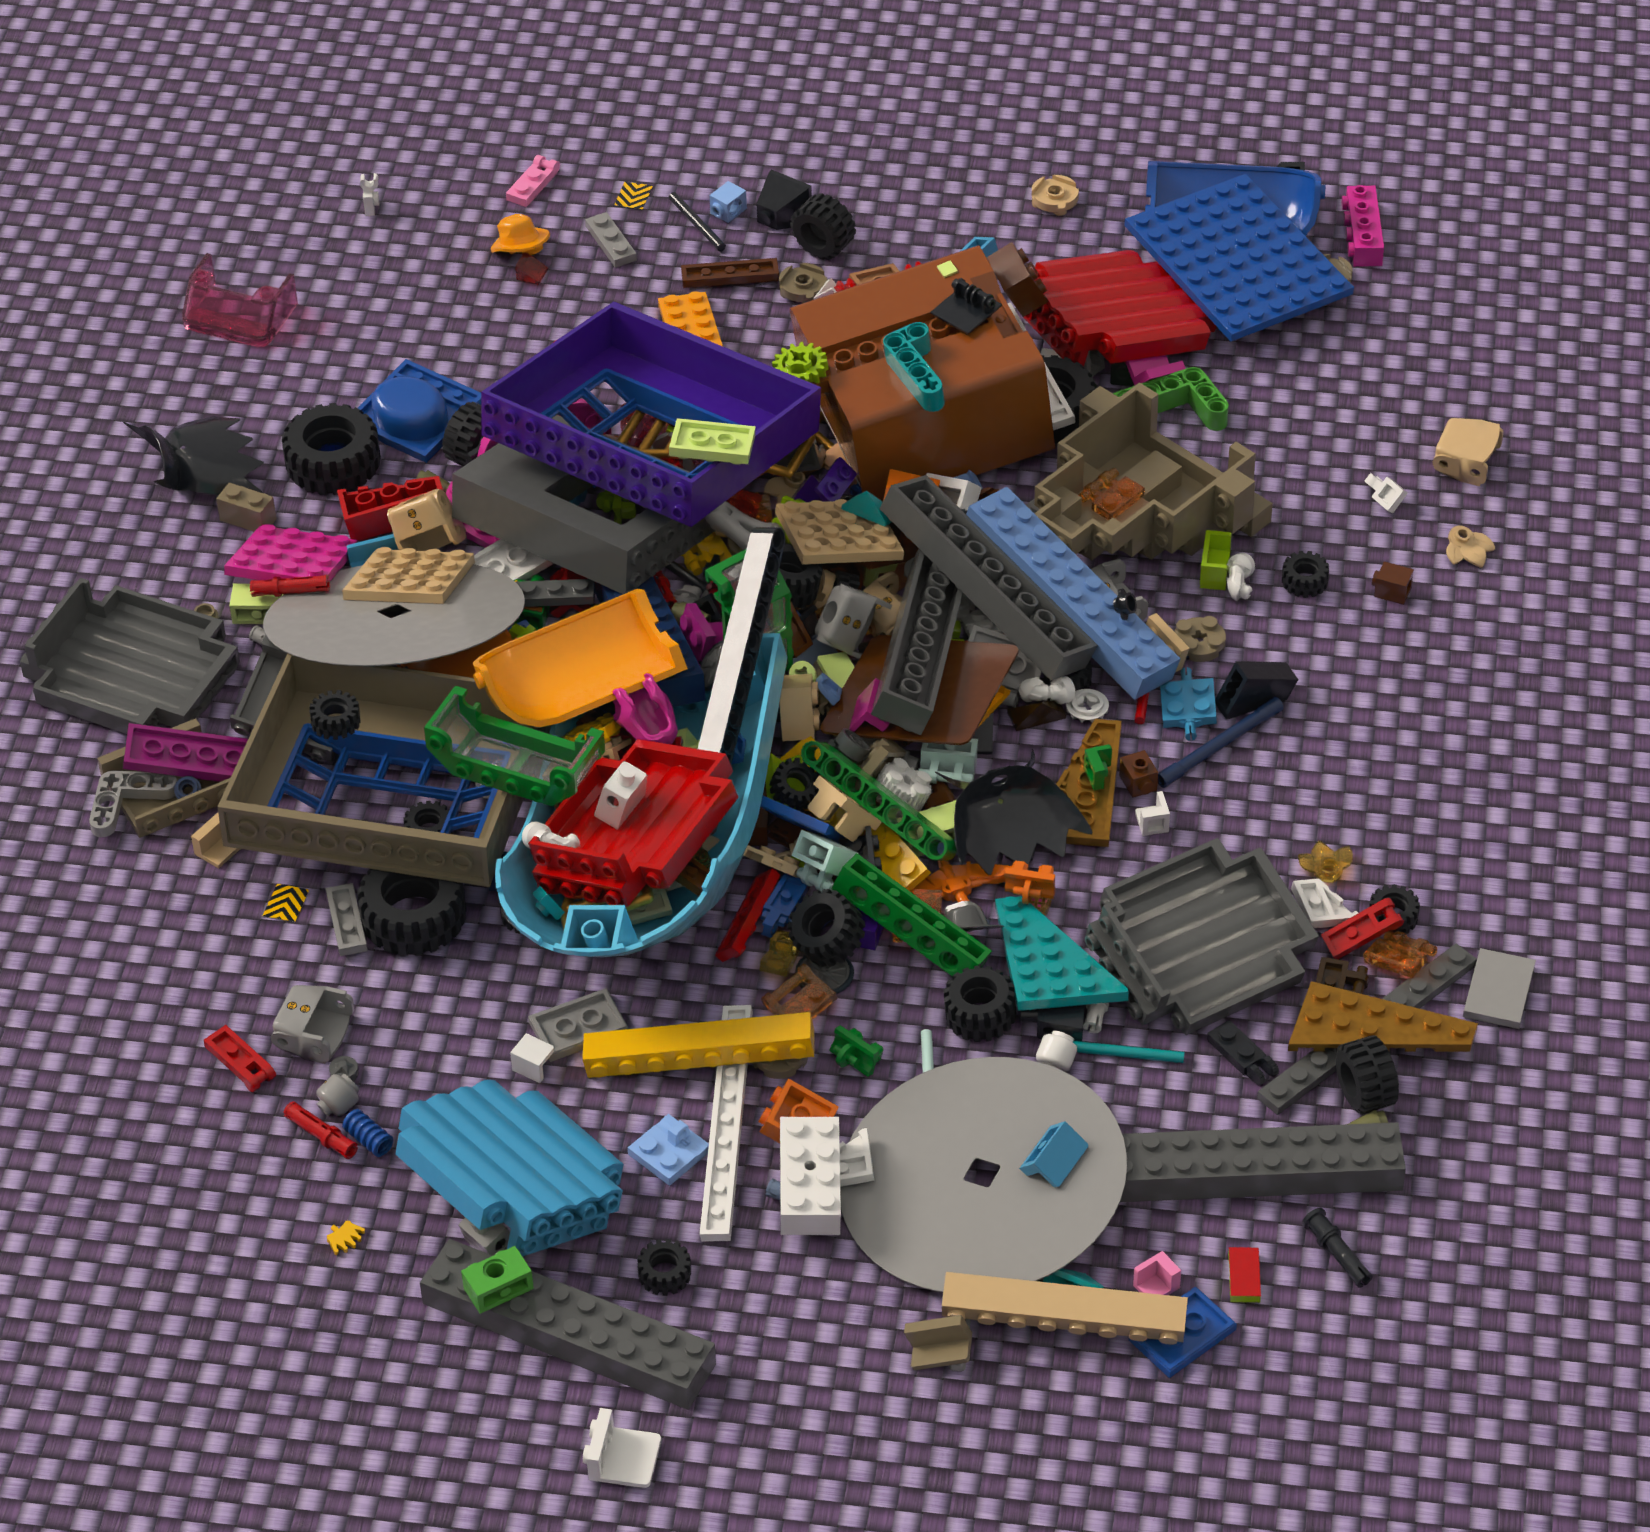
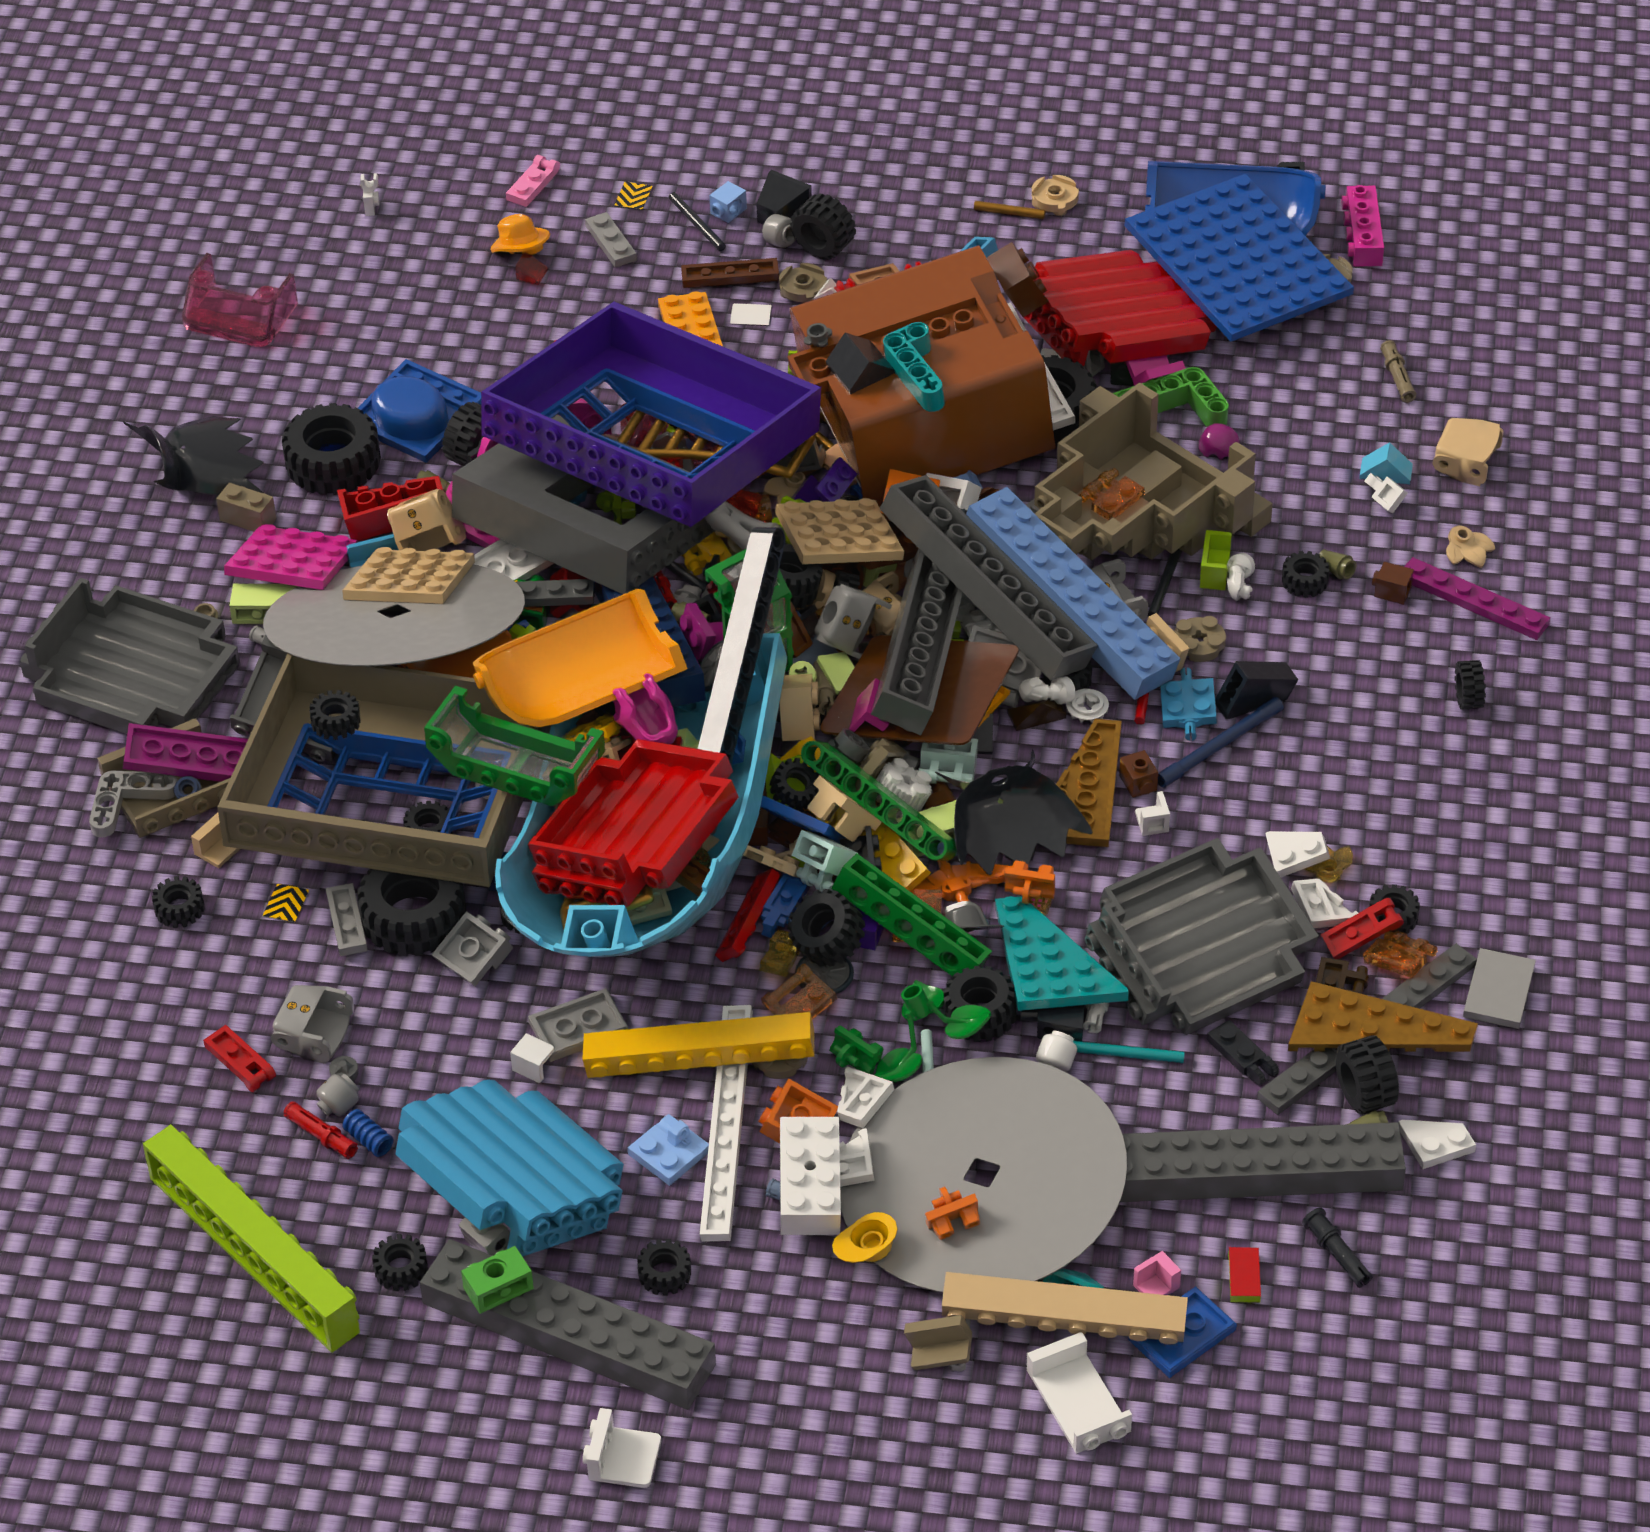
red pin [250,575,330,597] -> none
yellow piece [327,1220,365,1255] -> none
white arm [522,822,580,849] -> none
teal plate [532,886,565,920] -> none
white torso [594,762,648,830] -> none
yellowish green plate [669,418,756,465] -> none
lime gear [772,342,829,384] -> none
medium blue tile [816,673,842,706] -> none
teal slope [841,491,892,527] -> none
black hinge [930,278,1002,334] -> none
yellowish green window [937,260,958,278] -> none
dark azure panel [1019,1121,1088,1188] -> none
green bracket [1084,744,1112,791] -> none
black plate [1113,588,1137,620] -> none
none -> lime brick [143,1124,360,1353]
none -> black tyre [152,876,204,928]
none -> black tyre [372,1234,428,1291]
none -> light grey plate [432,911,513,987]
none -> white sticker [730,303,771,325]
none -> light grey head [762,214,796,248]
none -> dark grey plate [804,323,832,347]
none -> black slope [826,333,895,394]
none -> yellow piece [832,1212,898,1263]
none -> white wing [837,1066,895,1128]
none -> green plant [874,980,992,1082]
none -> orange hips [925,1186,980,1240]
none -> pearl gold bar [974,201,1046,219]
none -> white panel [1027,1332,1132,1454]
none -> black bar [1148,549,1182,617]
none -> magenta hair [1199,423,1239,460]
none -> white wing [1265,831,1330,877]
none -> olive cone [1319,549,1357,579]
none -> medium azure slope [1359,442,1413,485]
none -> dark tan pin [1380,340,1417,403]
none -> white wing [1398,1120,1476,1169]
none -> magenta plate [1404,557,1551,640]
none -> black tyre [1455,660,1486,709]

